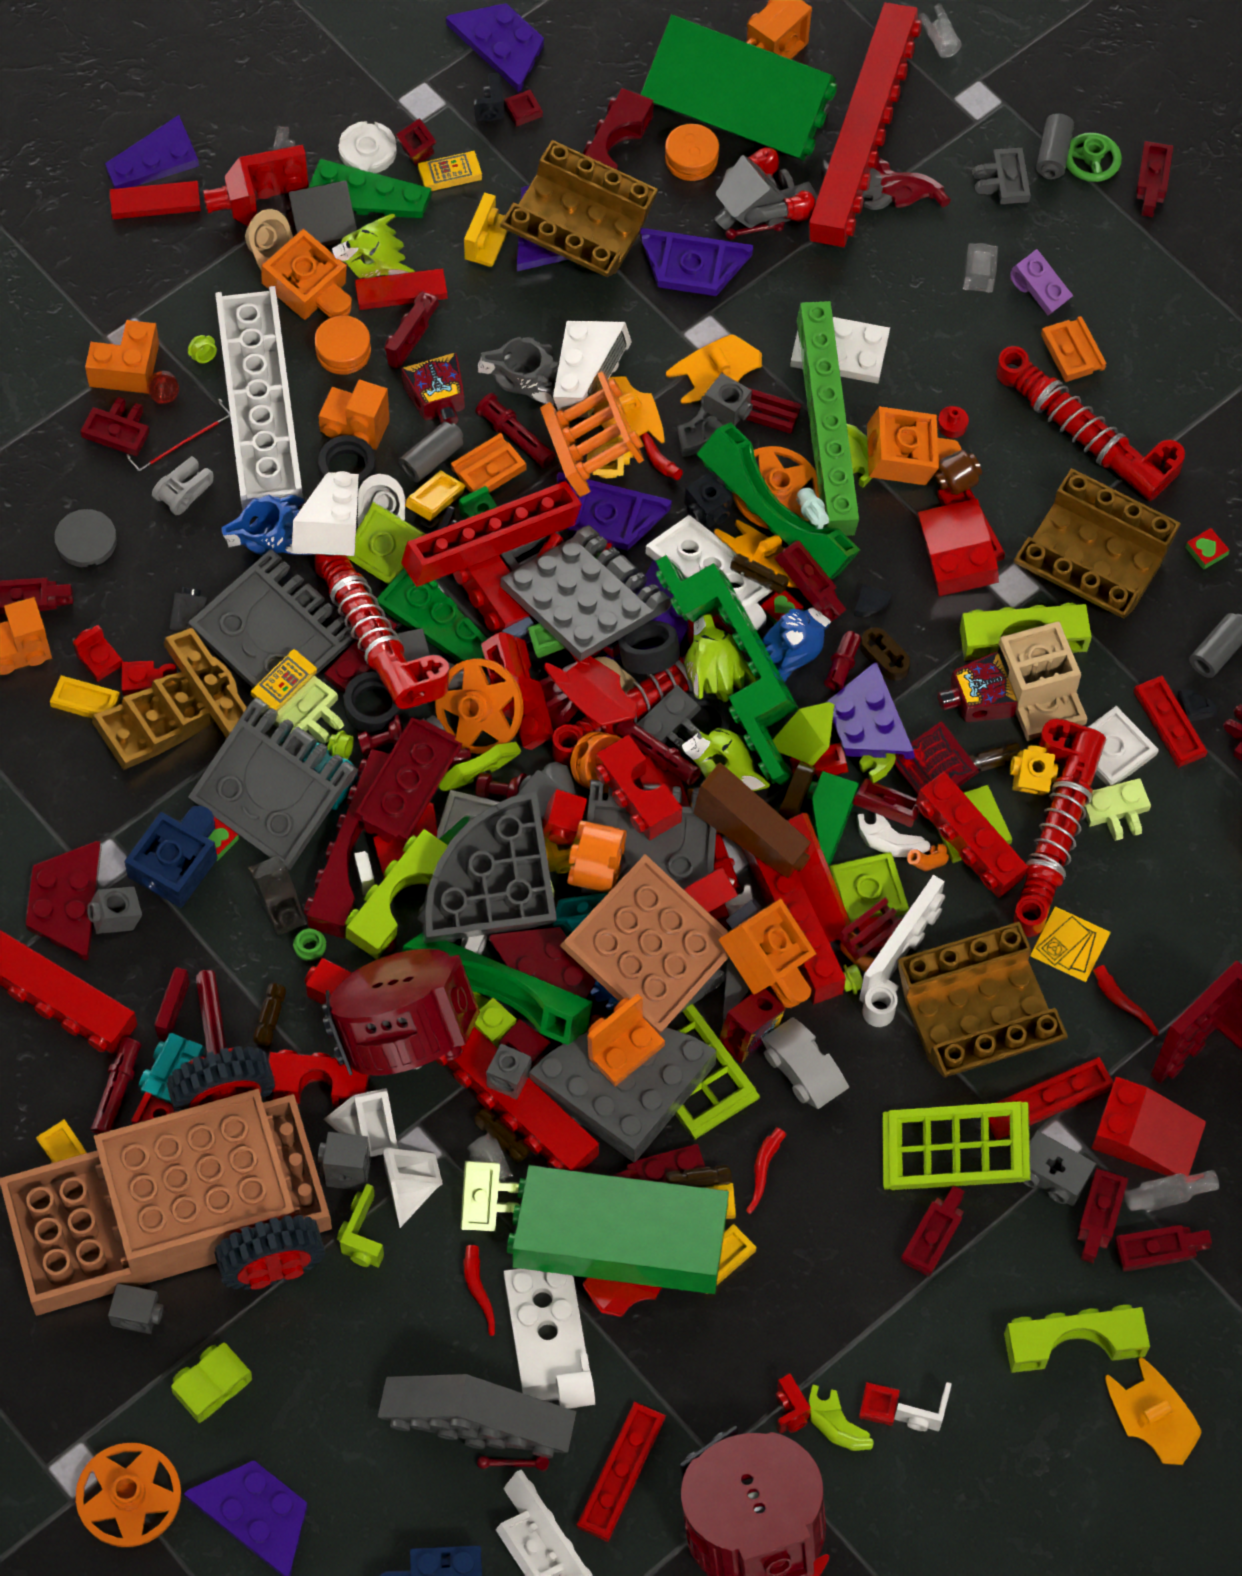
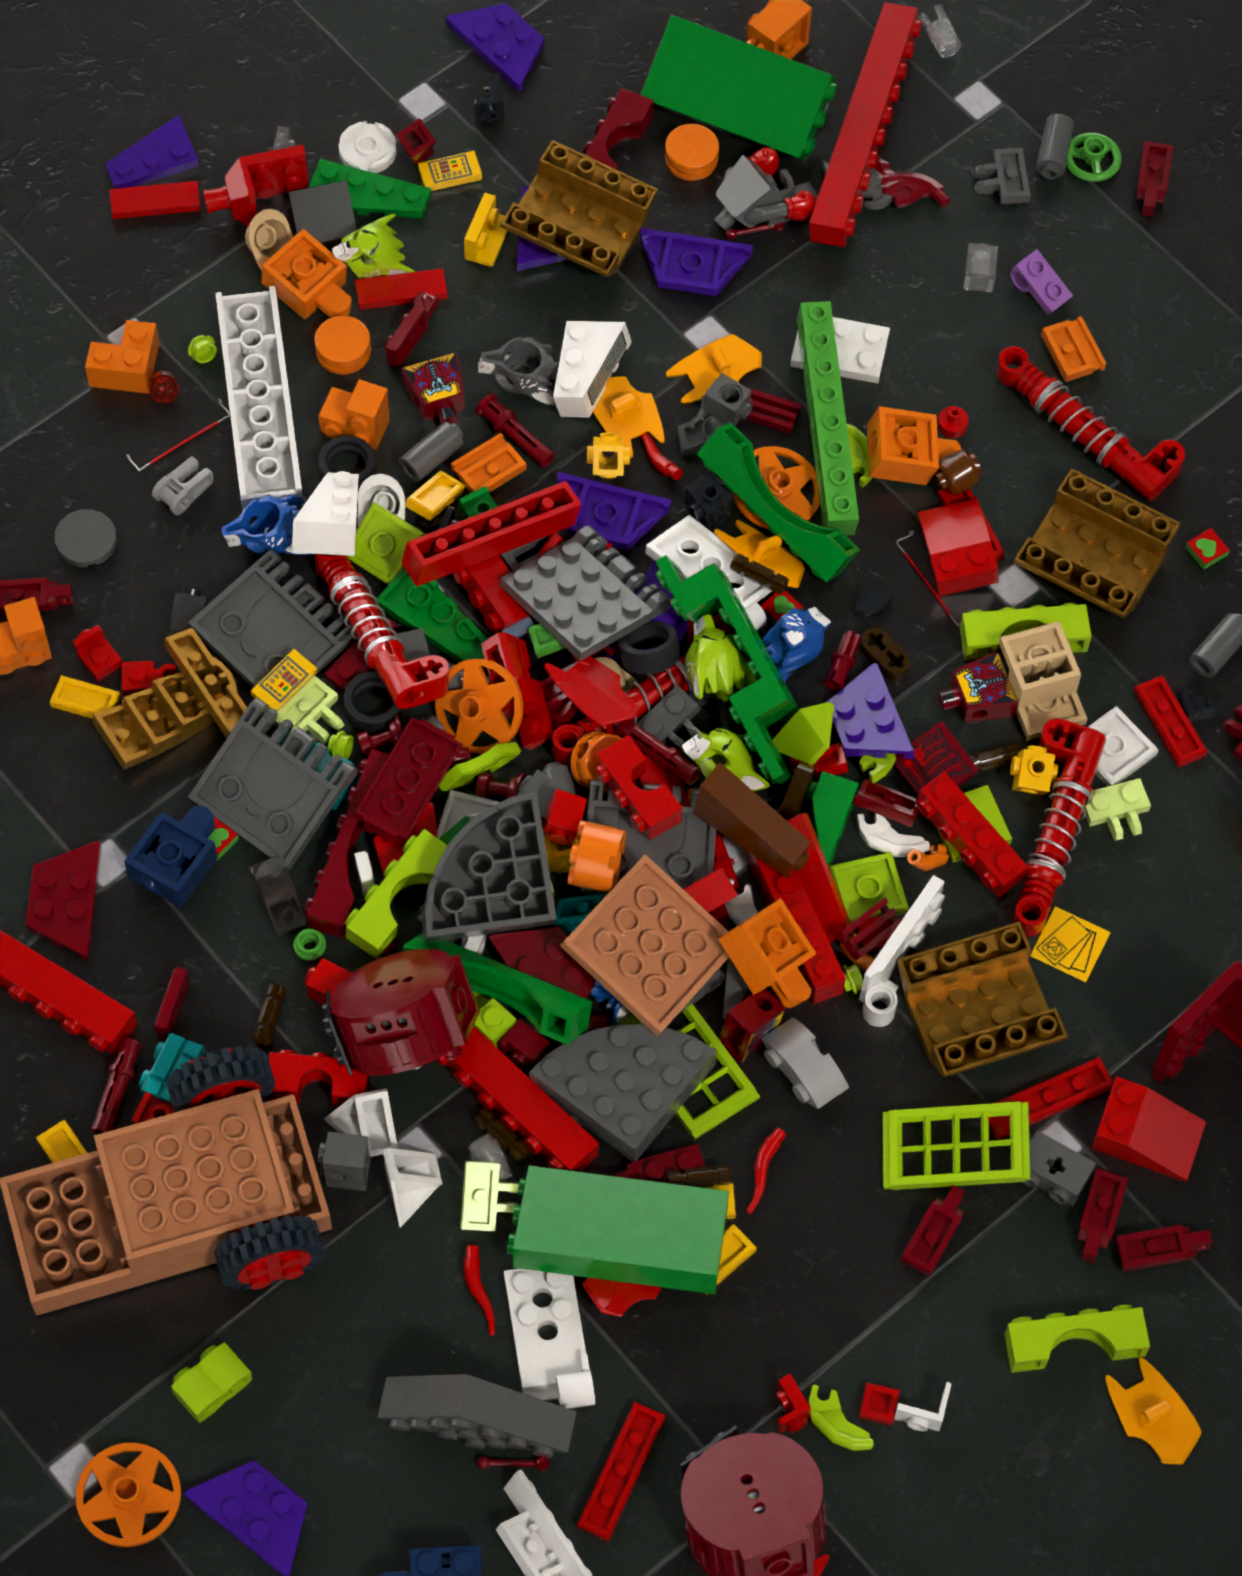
dark red hinge [80,397,150,457] -> none
dark grey brick [87,887,142,934] -> none
dark grey brick [108,1283,164,1334] -> none
dark red axle [196,970,226,1055] -> none
lime bracket [337,1184,384,1268] -> none
dark grey brick [486,1044,531,1100] -> none
dark red tile [504,90,543,127] -> none
orange fence [540,371,644,497] -> none
orange bracket [587,994,665,1087] -> none
sand blue tile [726,899,762,929] -> none
dark red hinge [775,540,846,622] -> none
light aqua axle [796,488,829,529] -> none
red animal [1093,965,1159,1036] -> none
clear hinge [1124,1170,1219,1212] -> none
none -> red piece [896,531,960,627]

